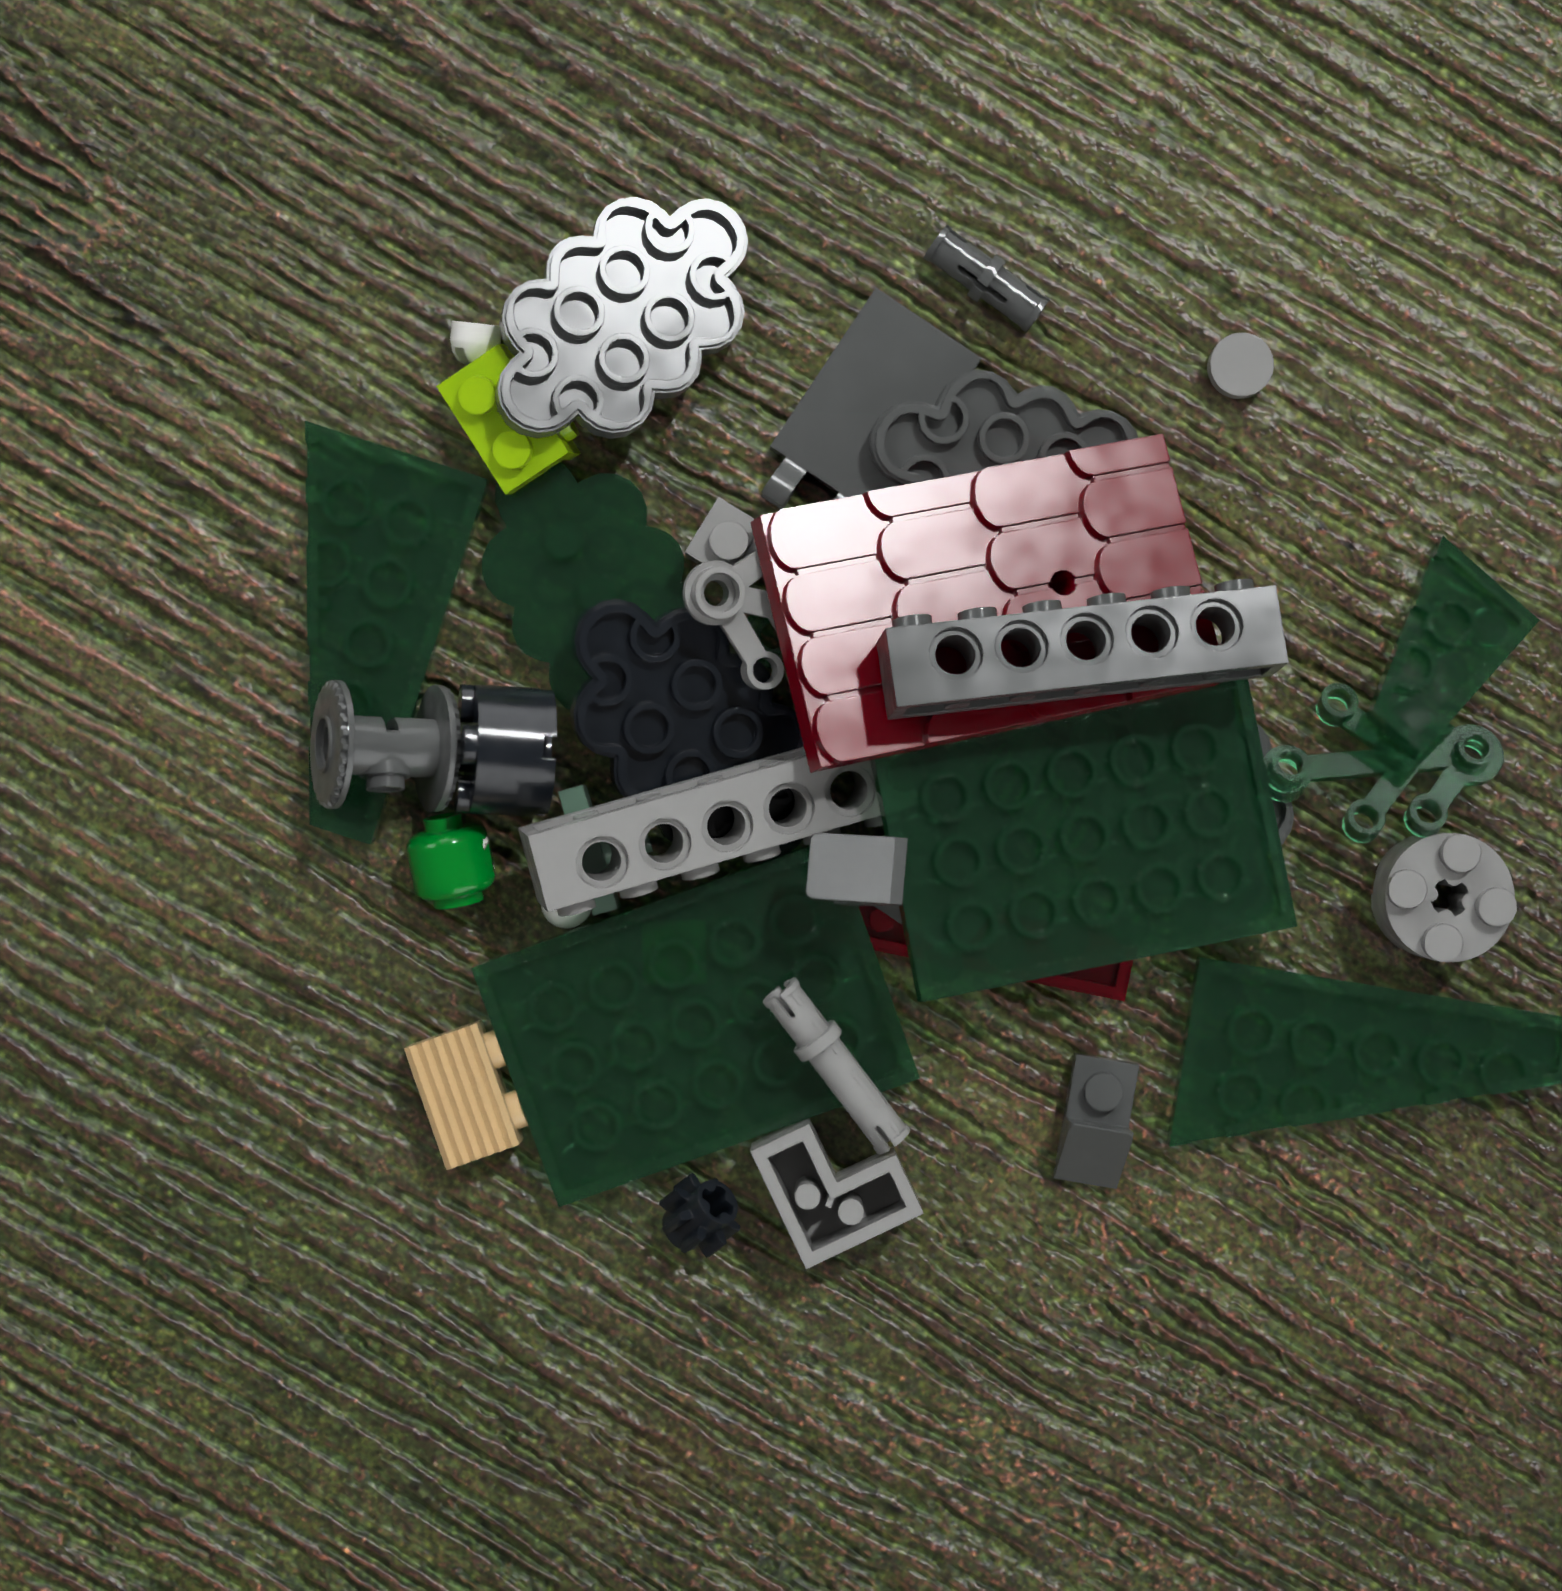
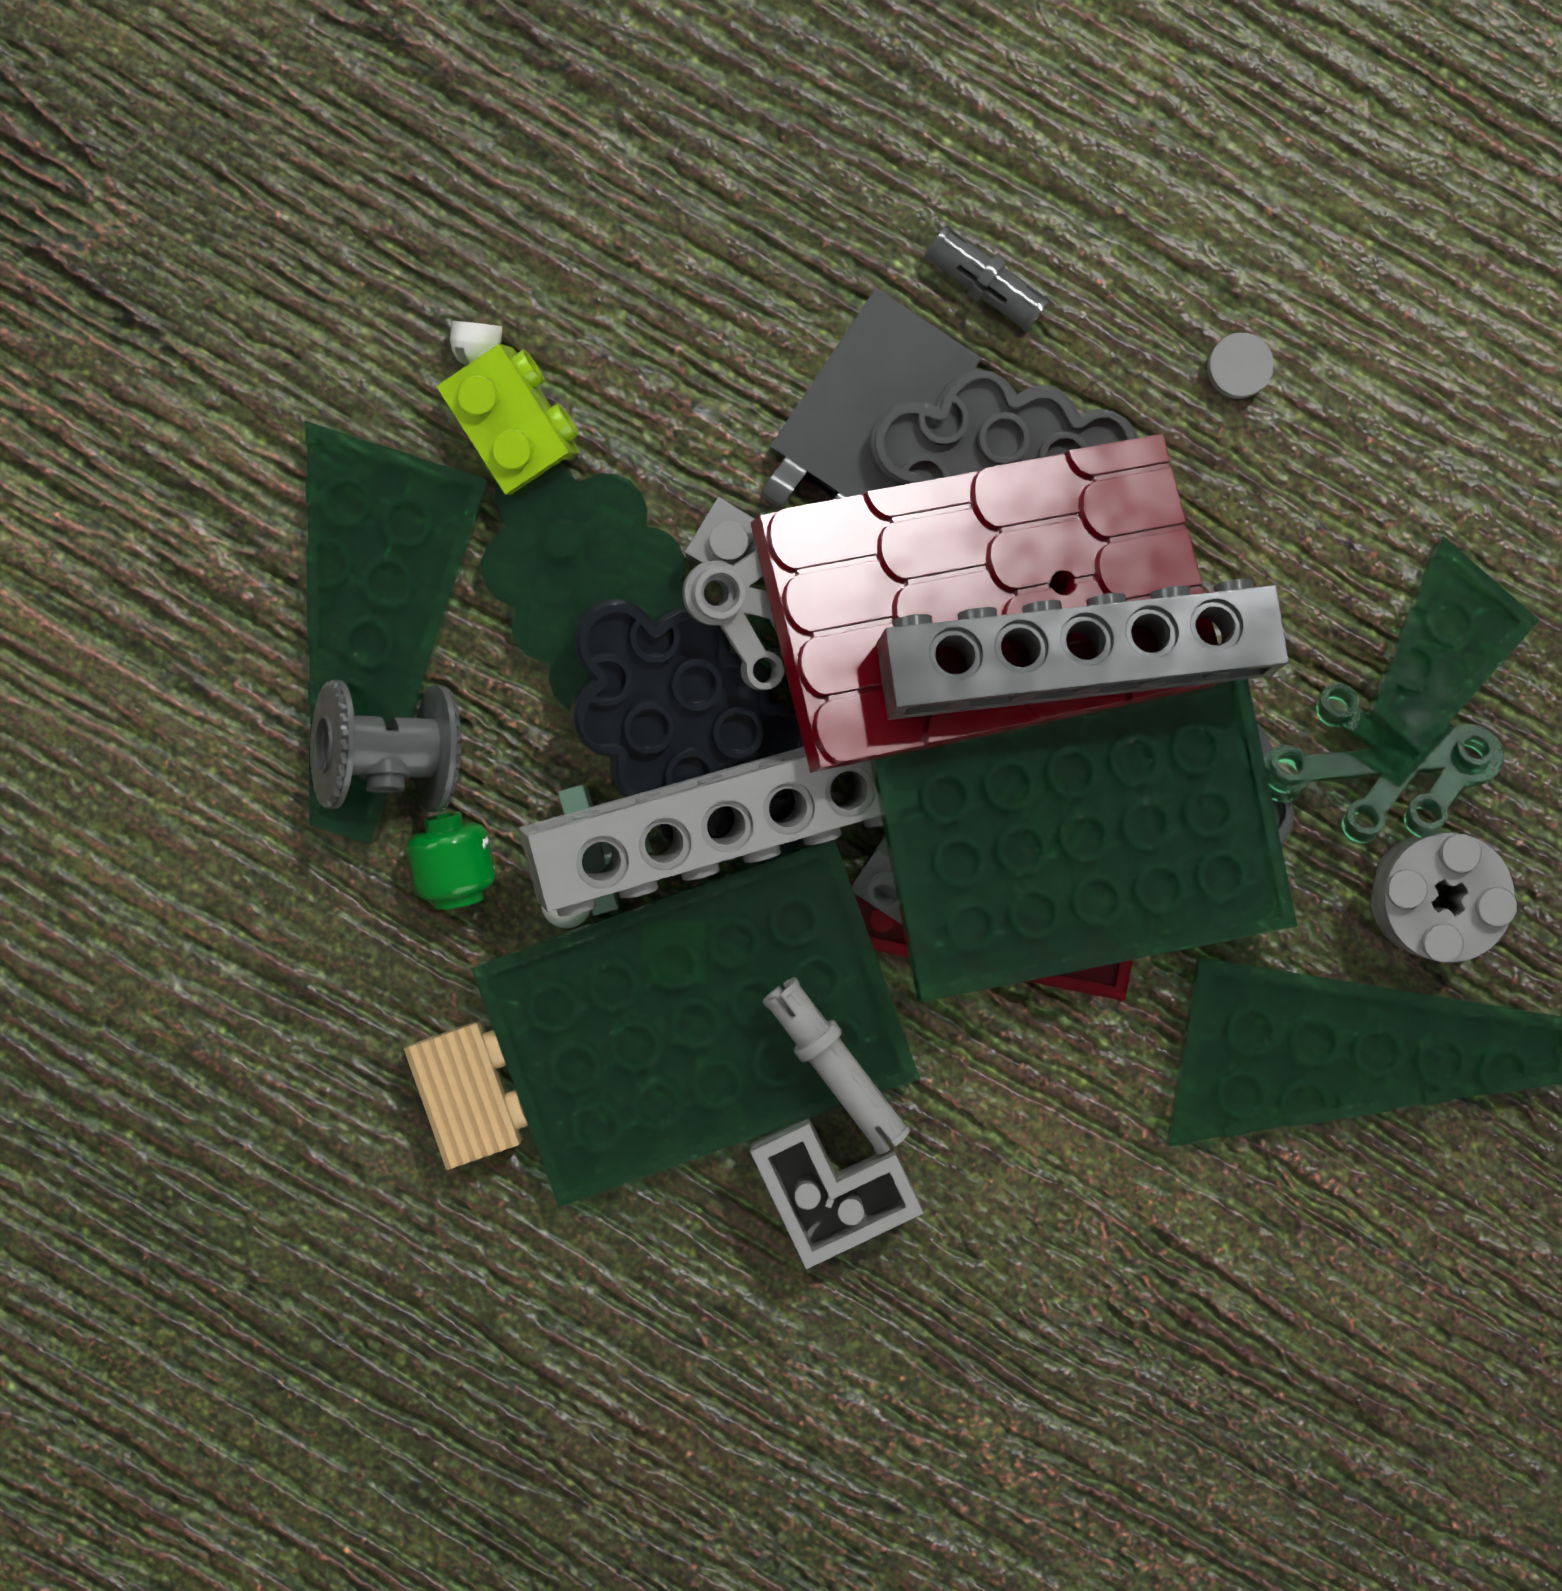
black brick [454,684,557,817] -> none
plate [495,197,748,439] -> none
black gear [659,1173,741,1258] -> none
slope [806,833,908,906] -> none
dark grey slope [1053,1052,1139,1189] -> none

